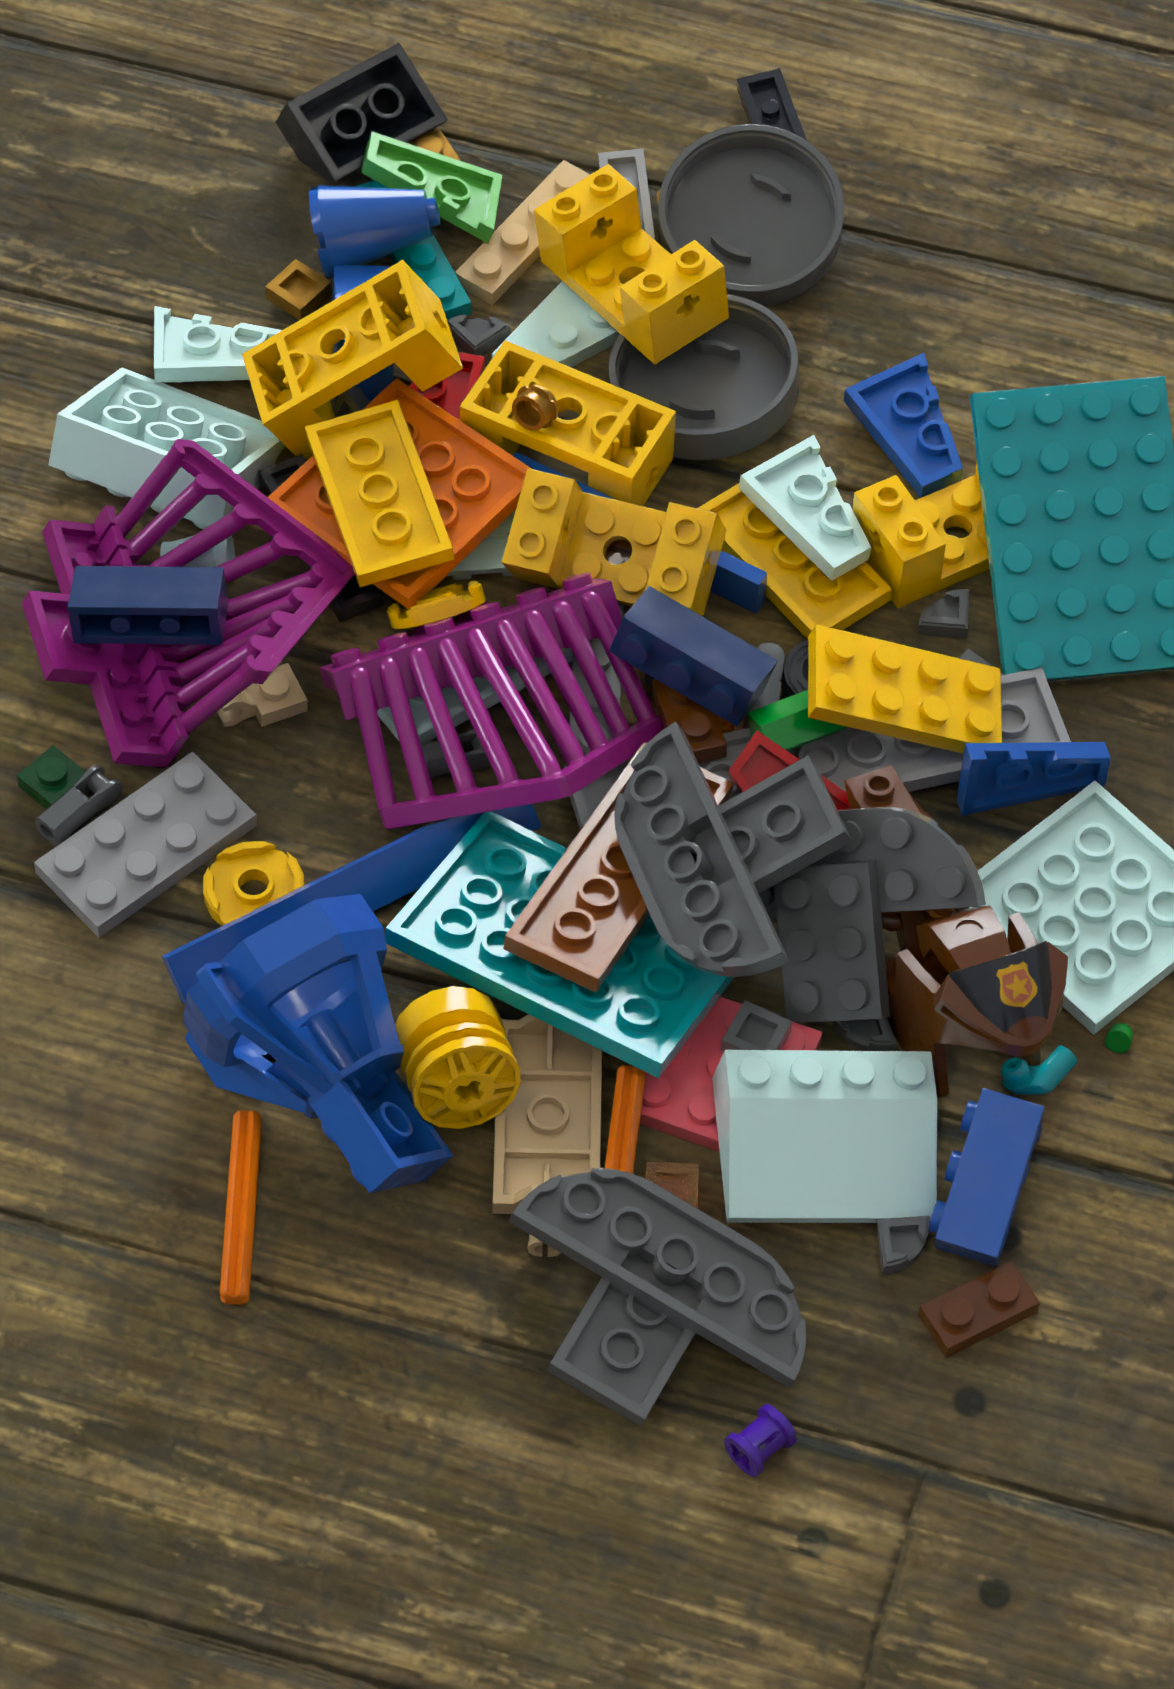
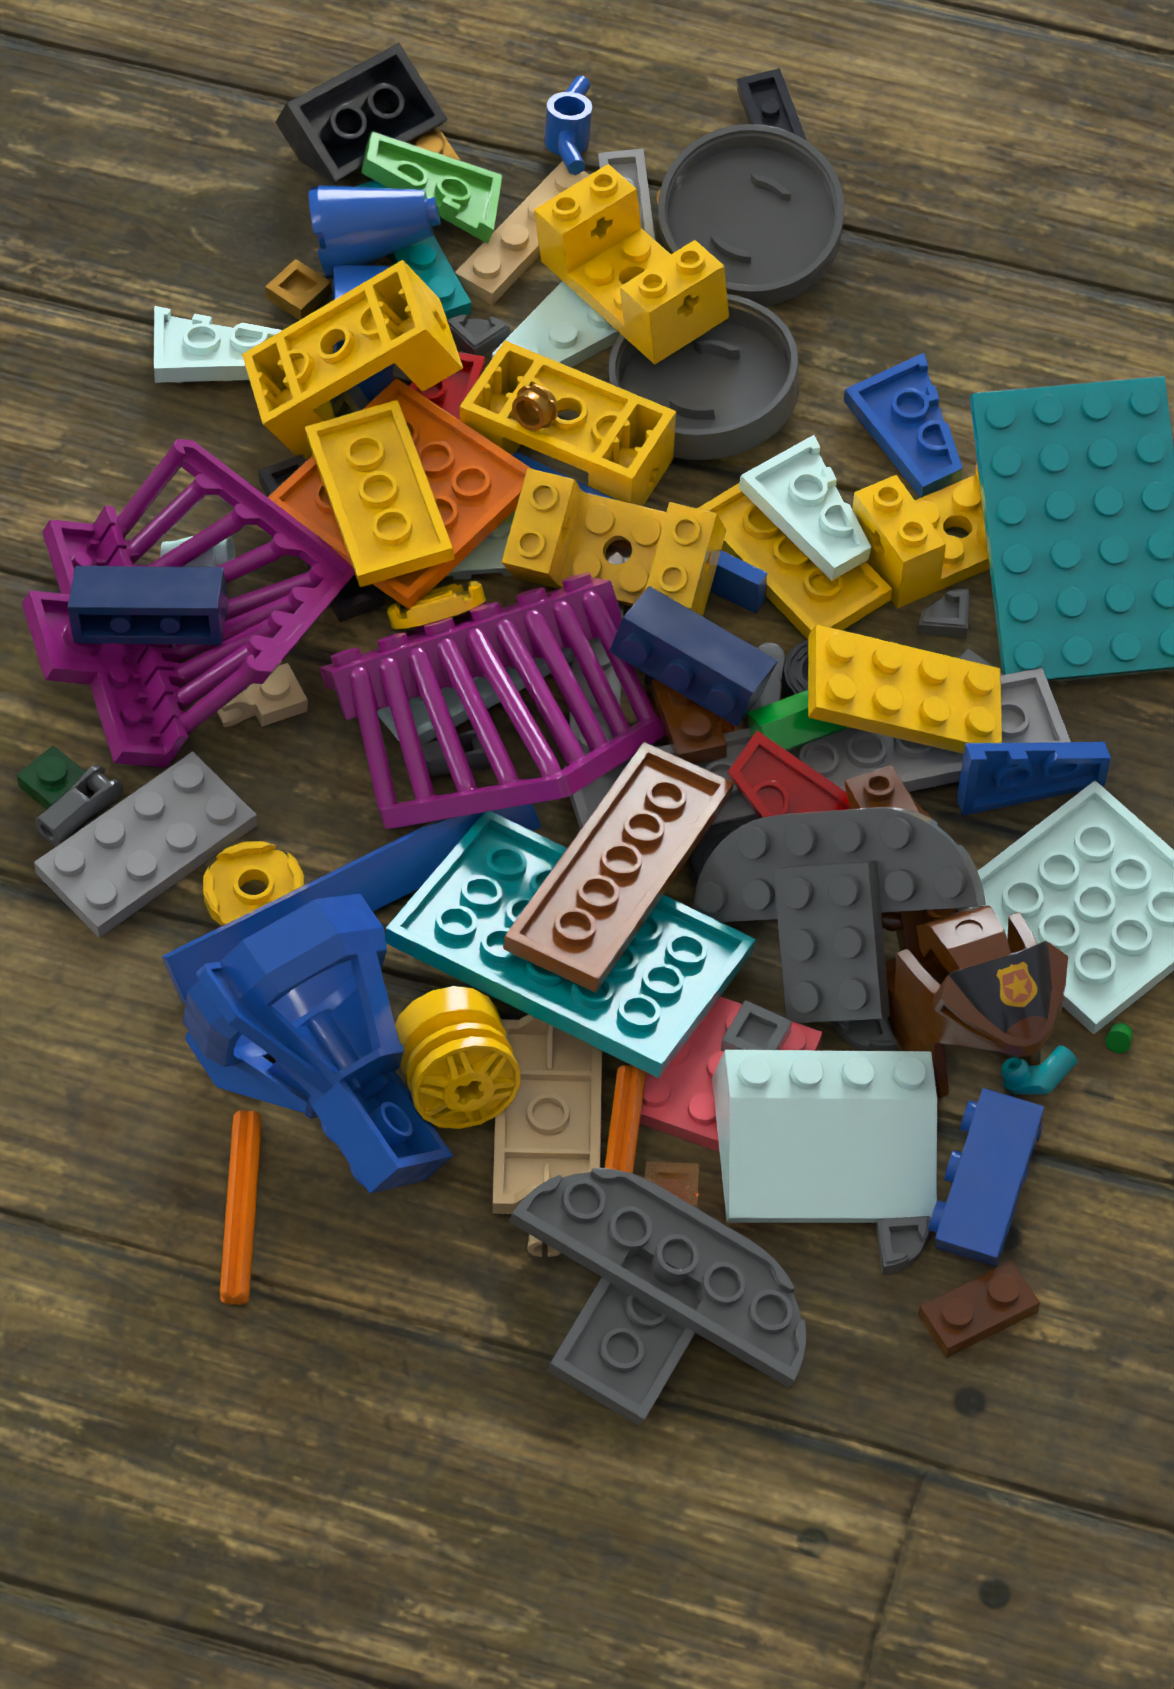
light aqua slope [48,368,285,529] -> none
dark grey plate [614,722,852,977] -> none
dark purple bush [724,1404,797,1477] -> none
none -> blue piece [544,76,592,175]

